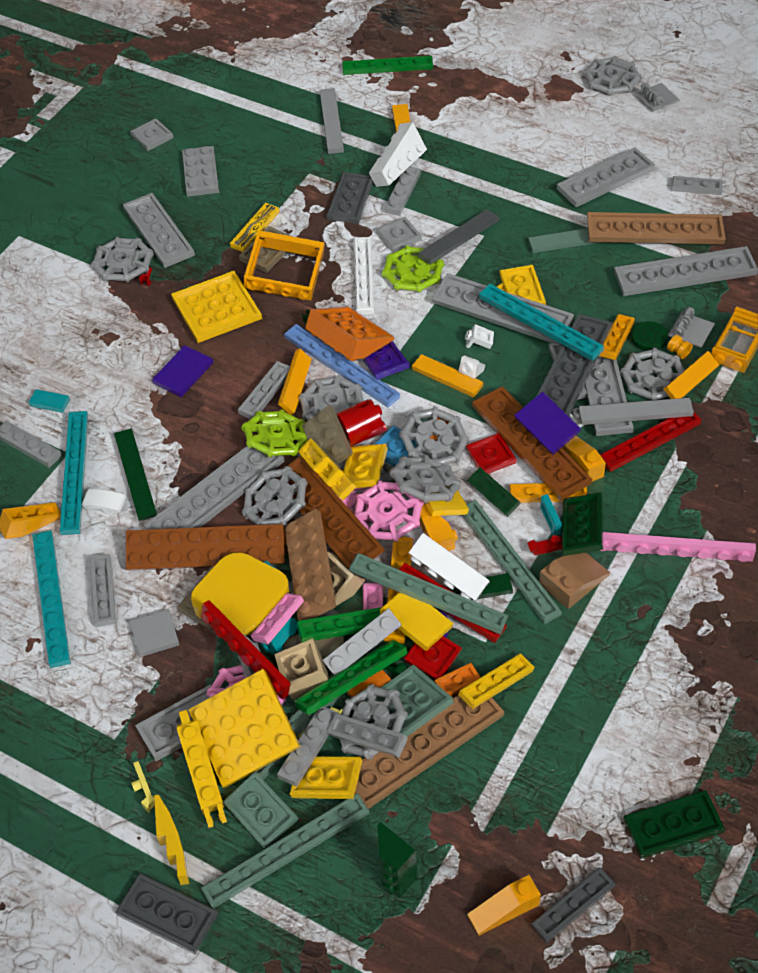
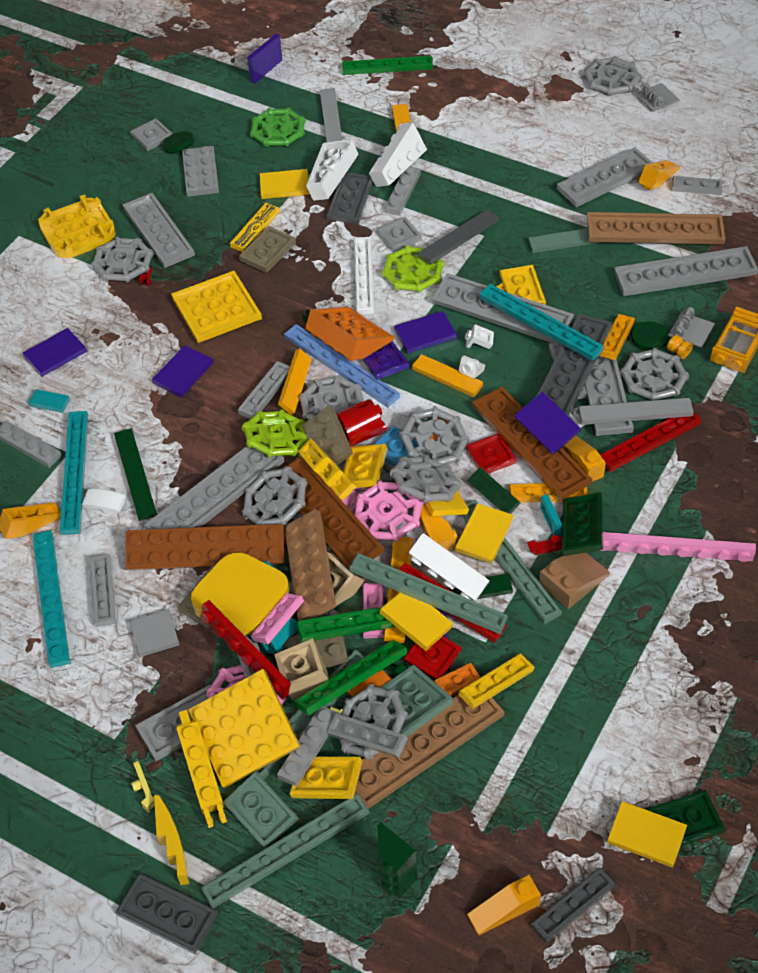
light orange window [244,230,325,301] -> none
light grey plate [323,608,401,676] -> none
light orange tile [663,351,719,399] -> none
none -> dark purple tile [23,328,87,377]
none -> yellow tile [38,195,116,258]
none -> dark green tile [163,131,194,152]
none -> dark purple tile [247,34,283,84]
none -> bright green plate [249,107,306,147]
none -> yellow tile [260,169,310,199]
none -> white wedge [306,139,359,201]
none -> dark purple tile [394,311,457,354]
none -> yellow tile [455,503,514,564]
none -> yellow tile [607,801,687,868]
none -> light orange slope [638,160,681,190]

